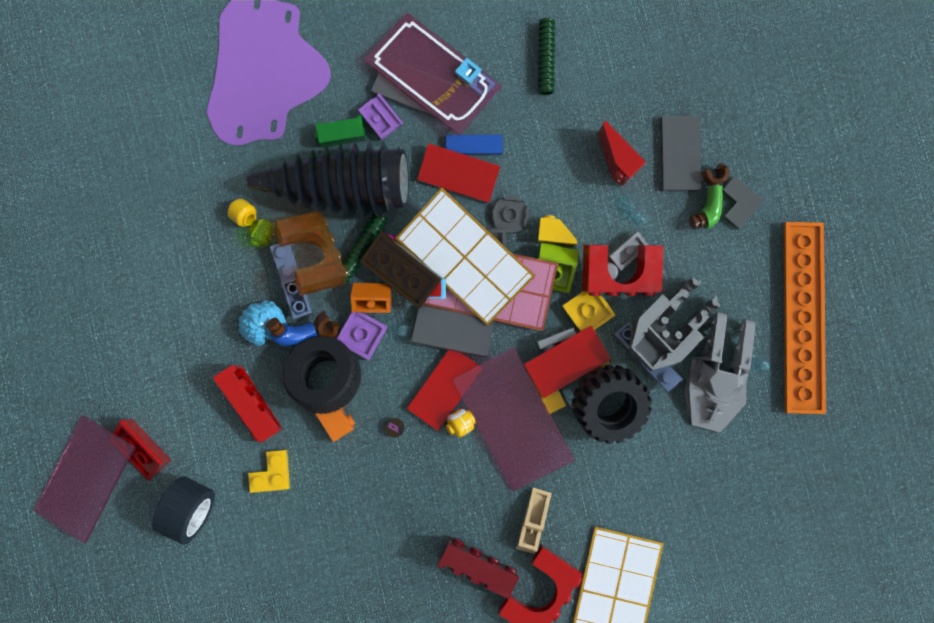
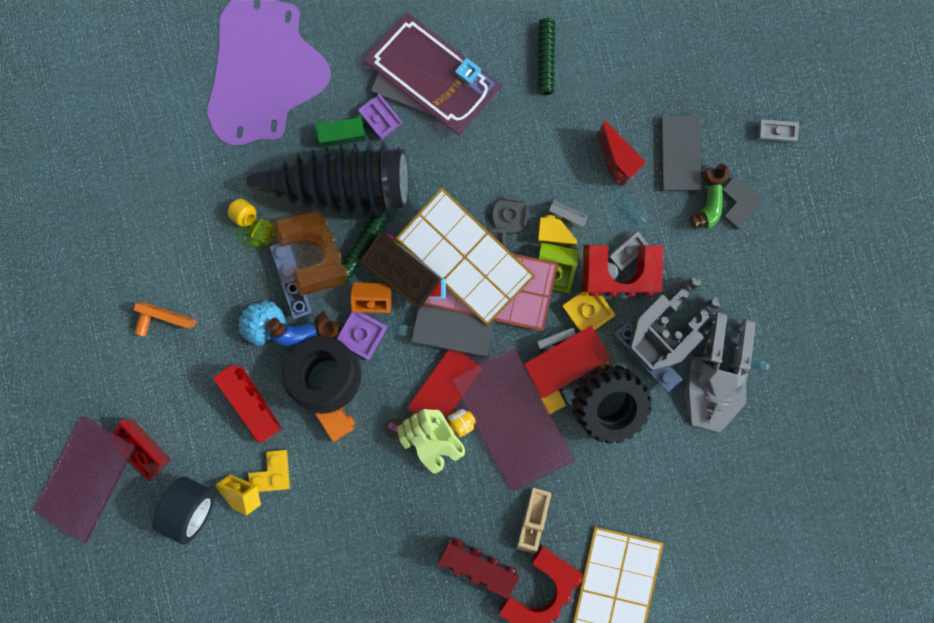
red tile [417,143,501,203] -> none
blue tile [446,135,503,155] -> none
orange plate [783,222,826,414] -> none
none -> orange piece [134,302,197,336]
none -> yellow slope [215,474,261,516]
none -> yellowish green piece [397,409,465,474]
none -> light grey plate [549,200,588,227]
none -> light grey plate [758,119,799,143]

